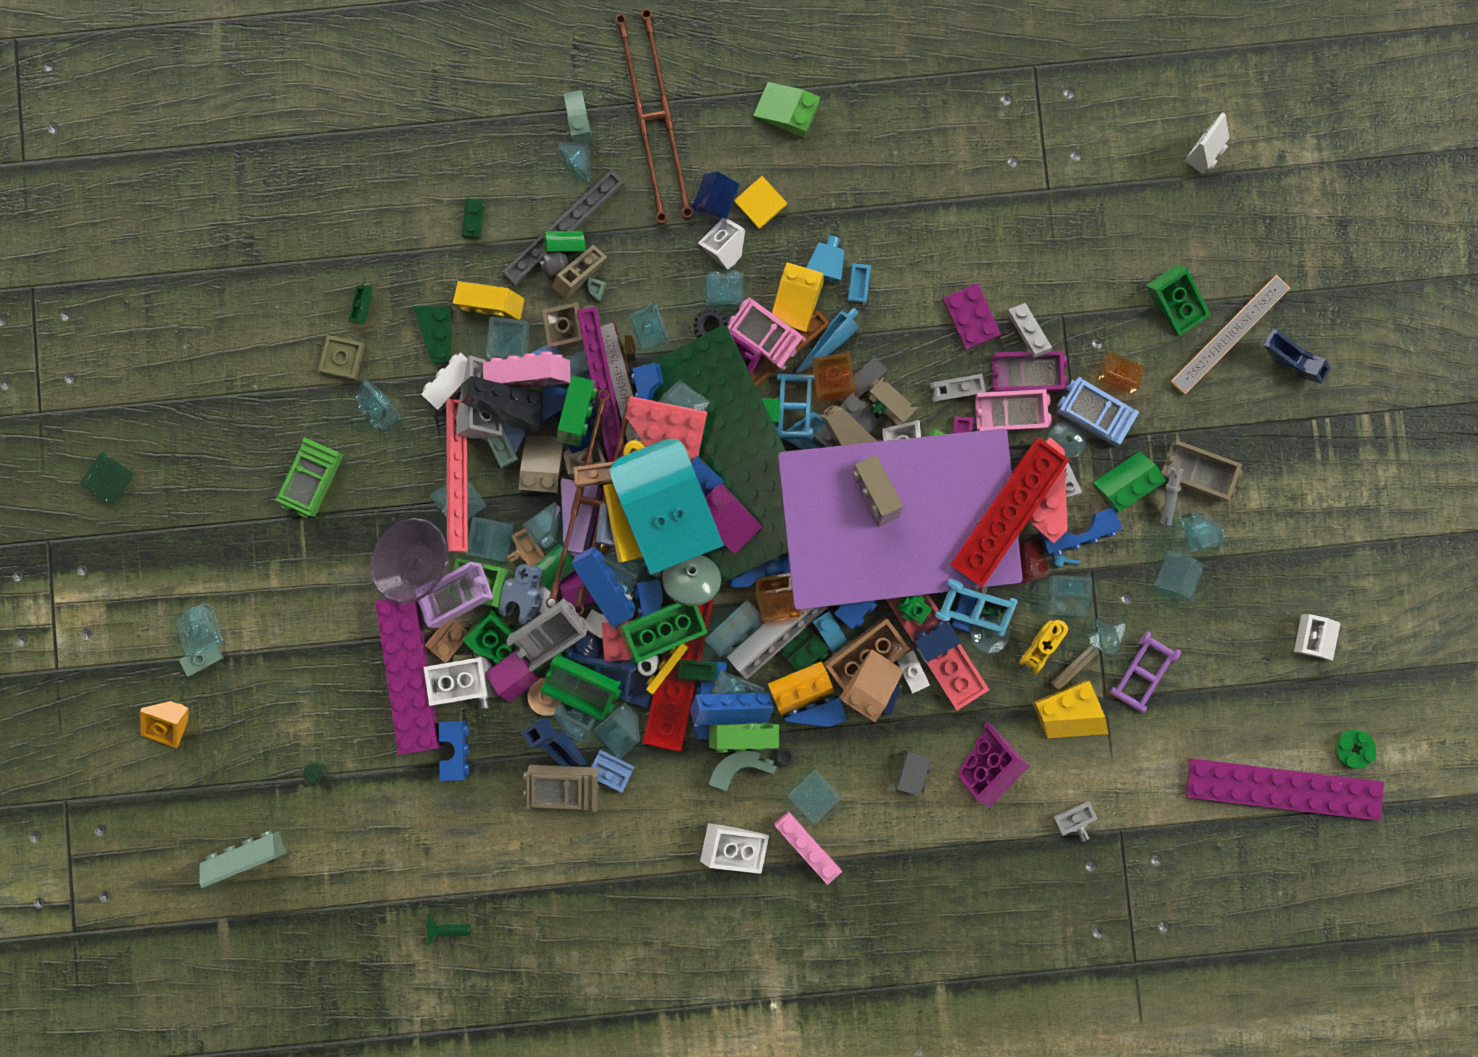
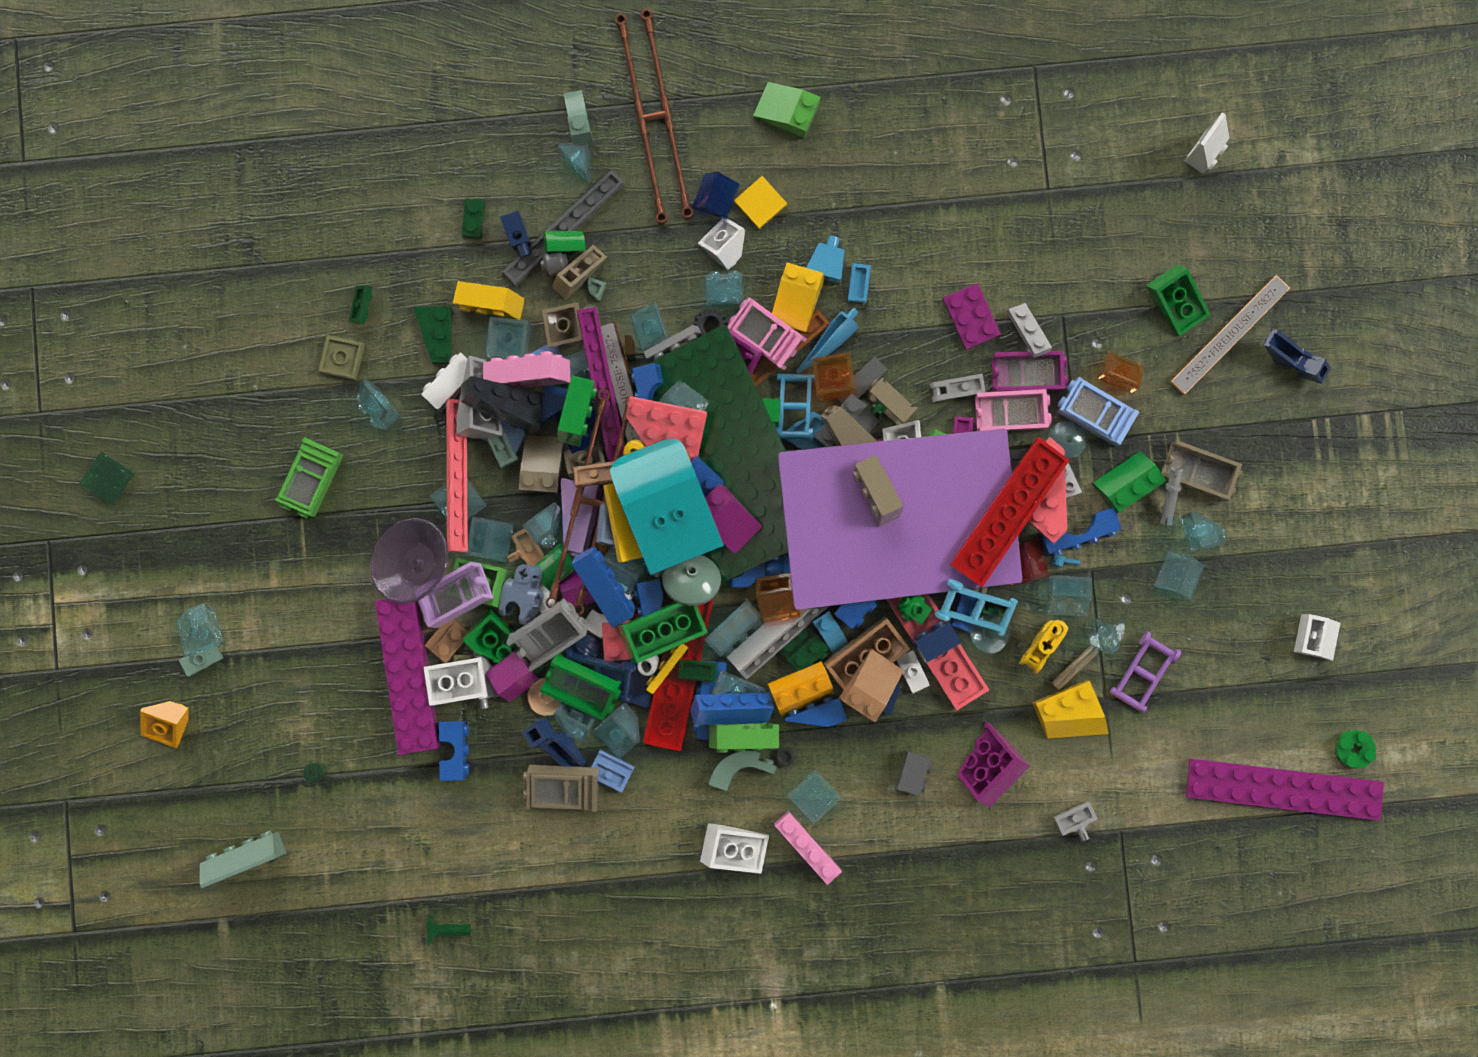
none -> dark blue torso [500,210,531,258]
none -> light grey plate [644,325,701,360]

